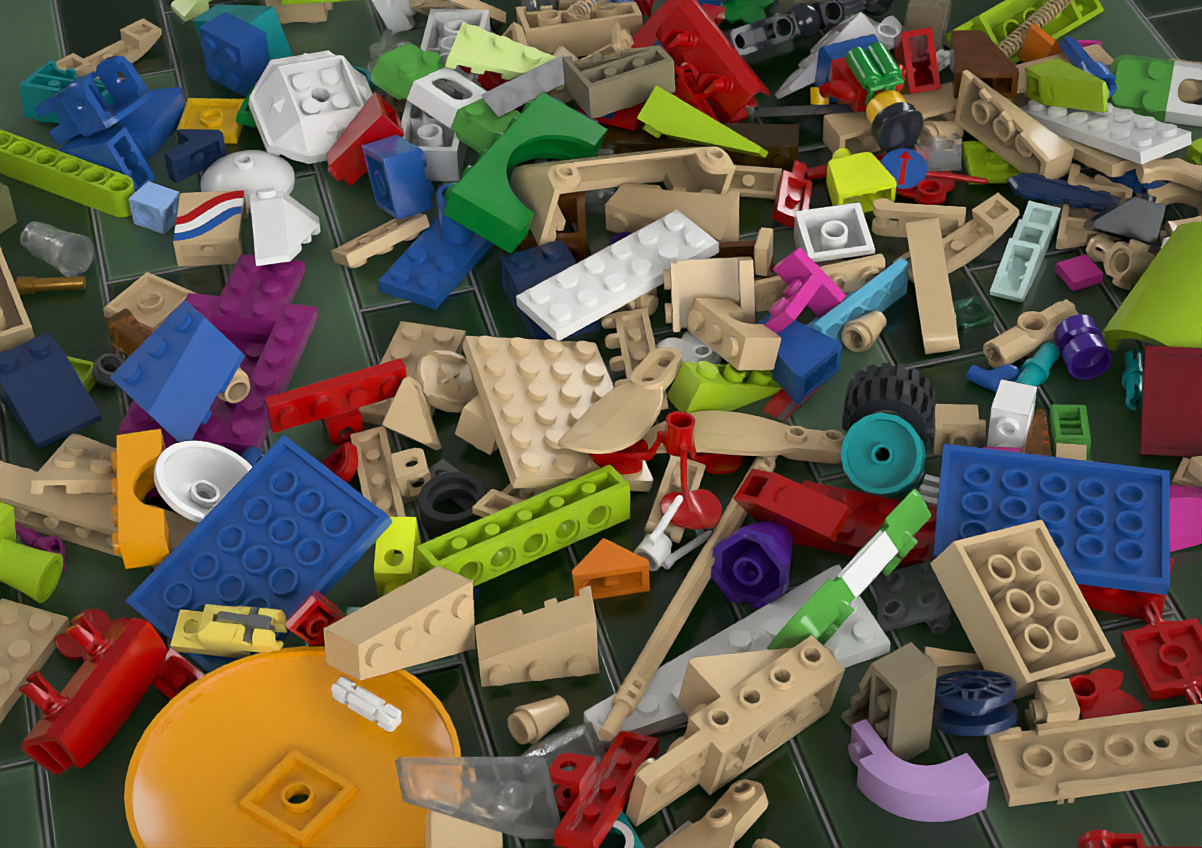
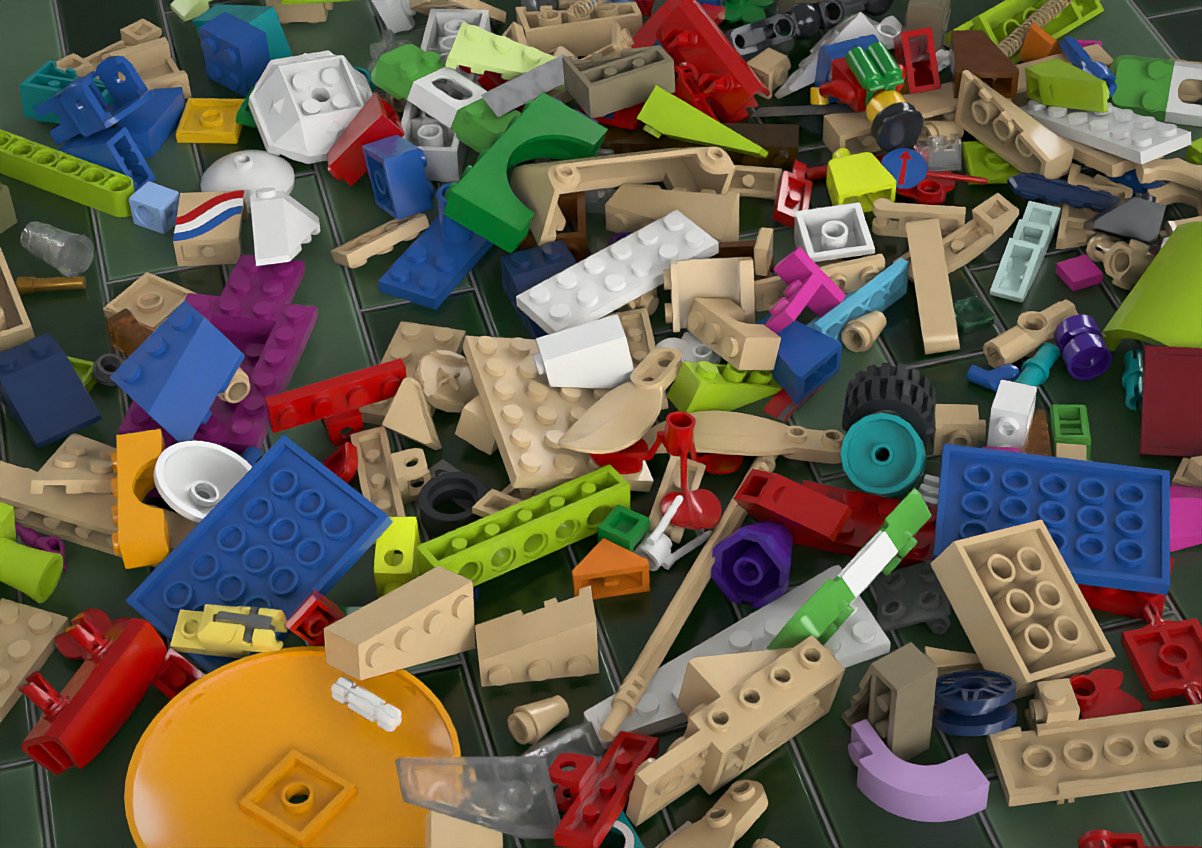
dark blue slope [164,129,227,183] -> none
none -> tan panel [108,37,192,99]
none -> white slope [533,314,634,389]
none -> green panel [597,505,650,553]
none -> tan brick [747,47,791,99]

